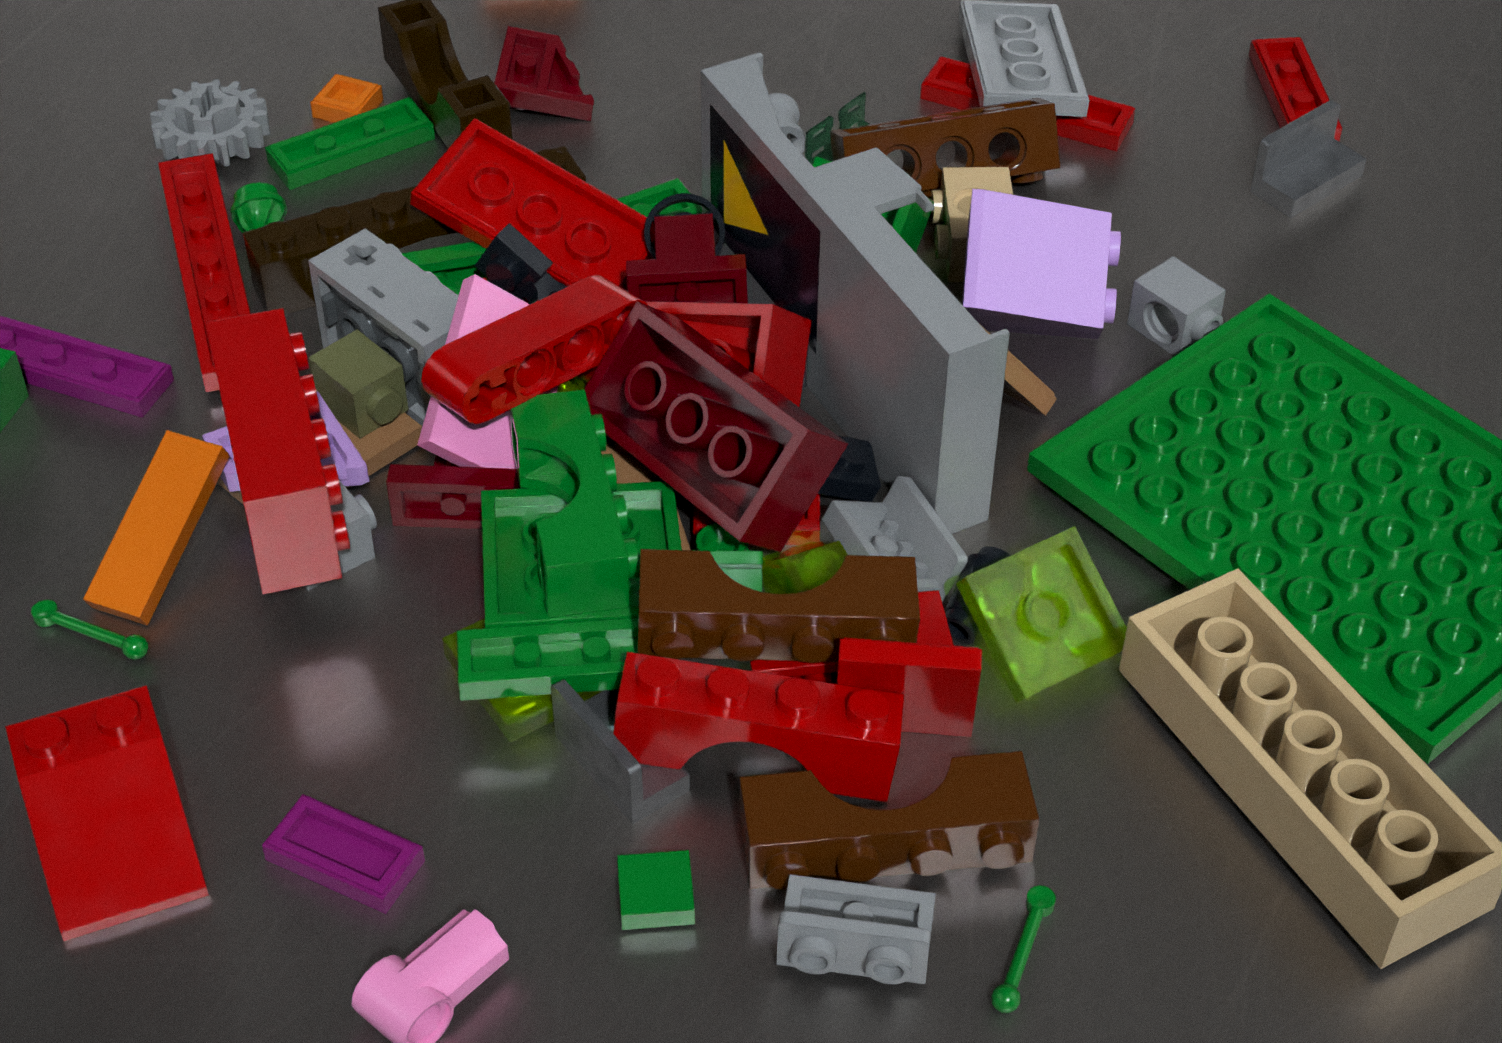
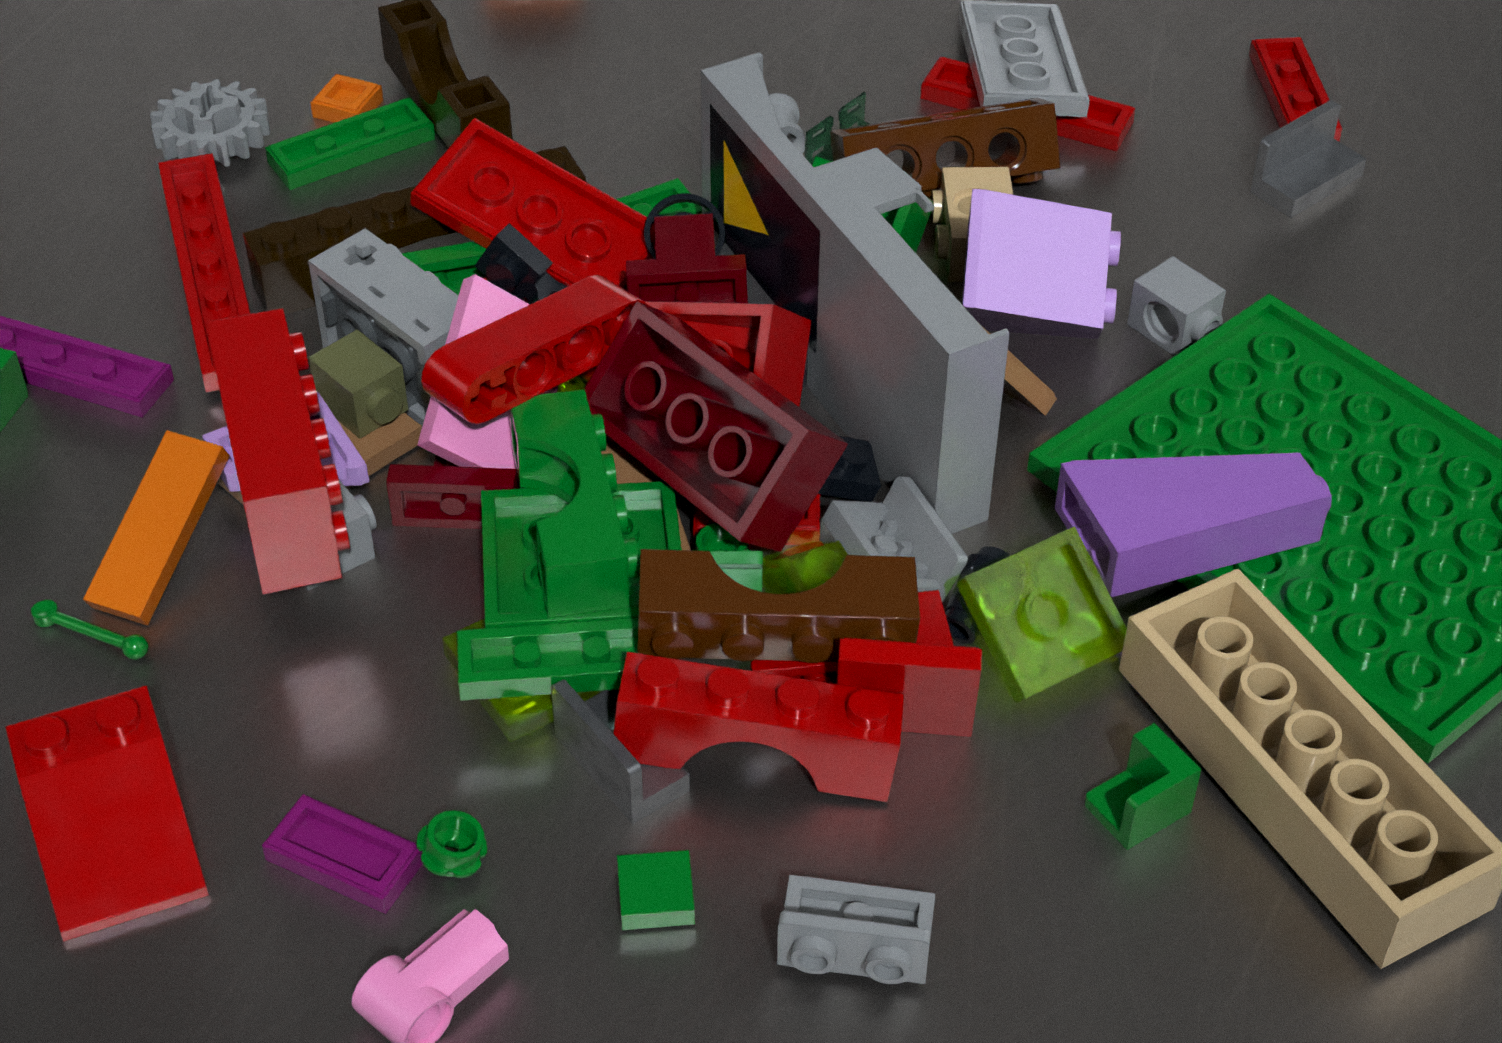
green plate [230,182,287,234] -> none
dark red wing [494,26,594,122] -> none
reddish brown arch [740,751,1040,890] -> none
green hinge [991,885,1056,1014] -> none
none -> green plate [416,810,487,879]
none -> medium lavender slope [1055,453,1332,598]
none -> green panel [1084,723,1201,850]

